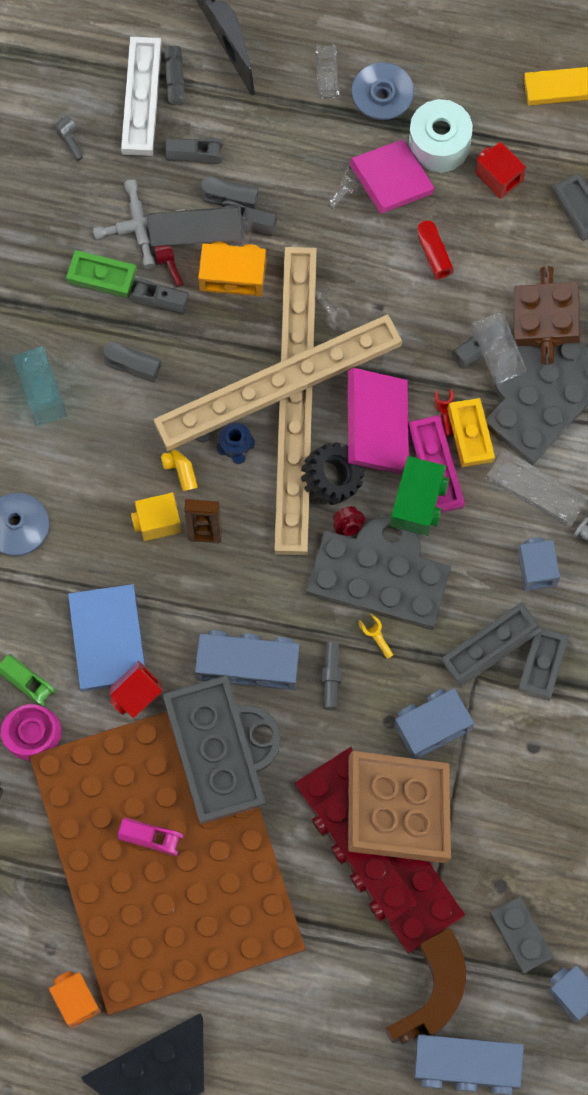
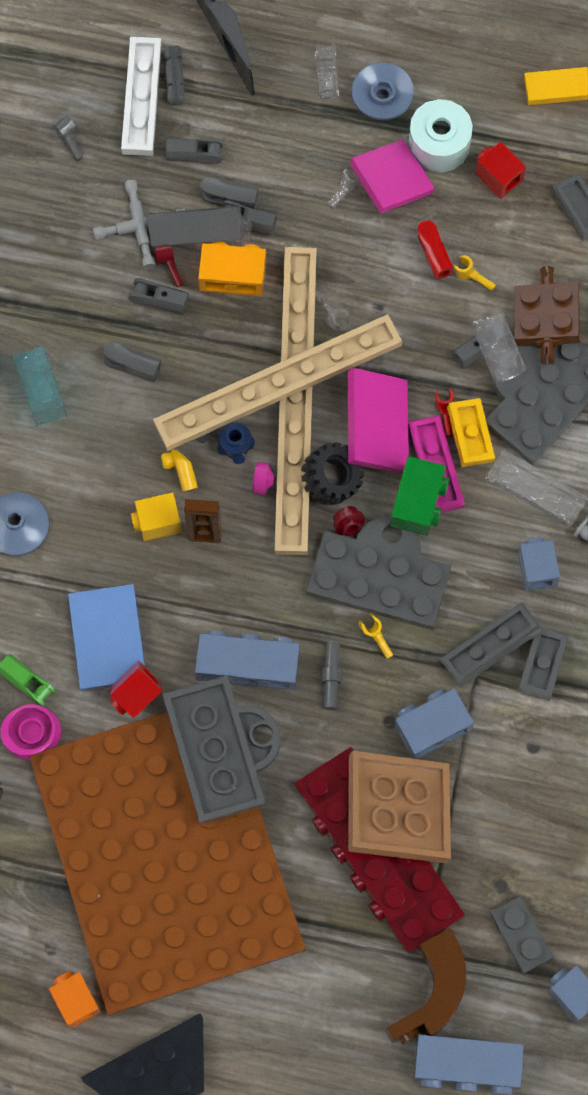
bright green plate [66,250,137,298] -> none
dark pink bar [118,817,183,856] -> none
none -> dark pink tile [252,462,275,495]
none -> yellow hand [454,255,496,291]

